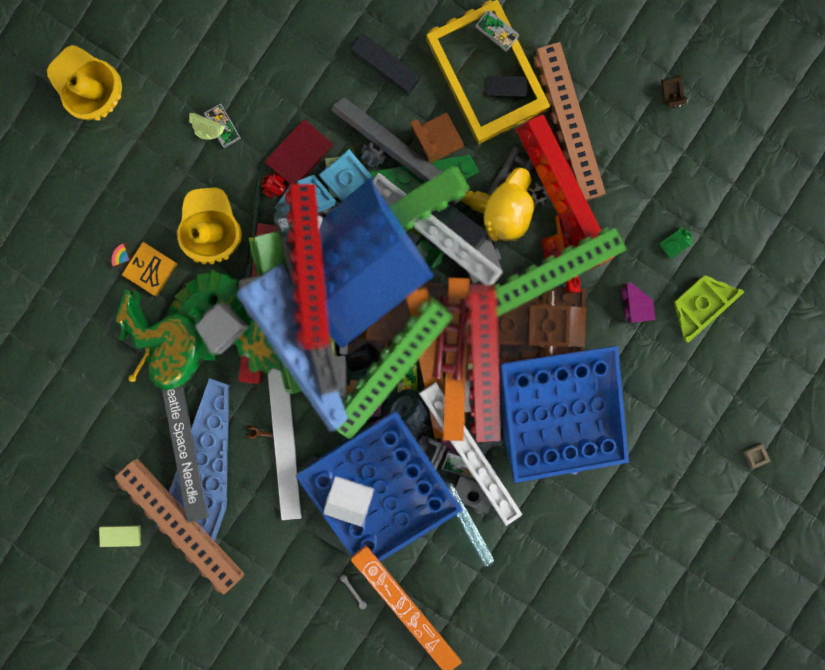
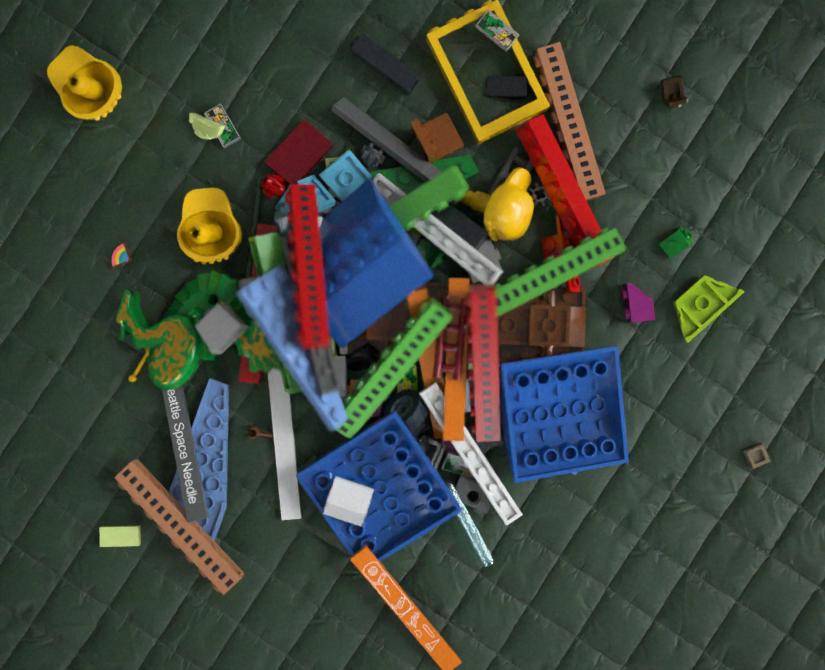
light orange tile [122,242,178,296] -> none
light grey hinge [340,574,367,609] -> none

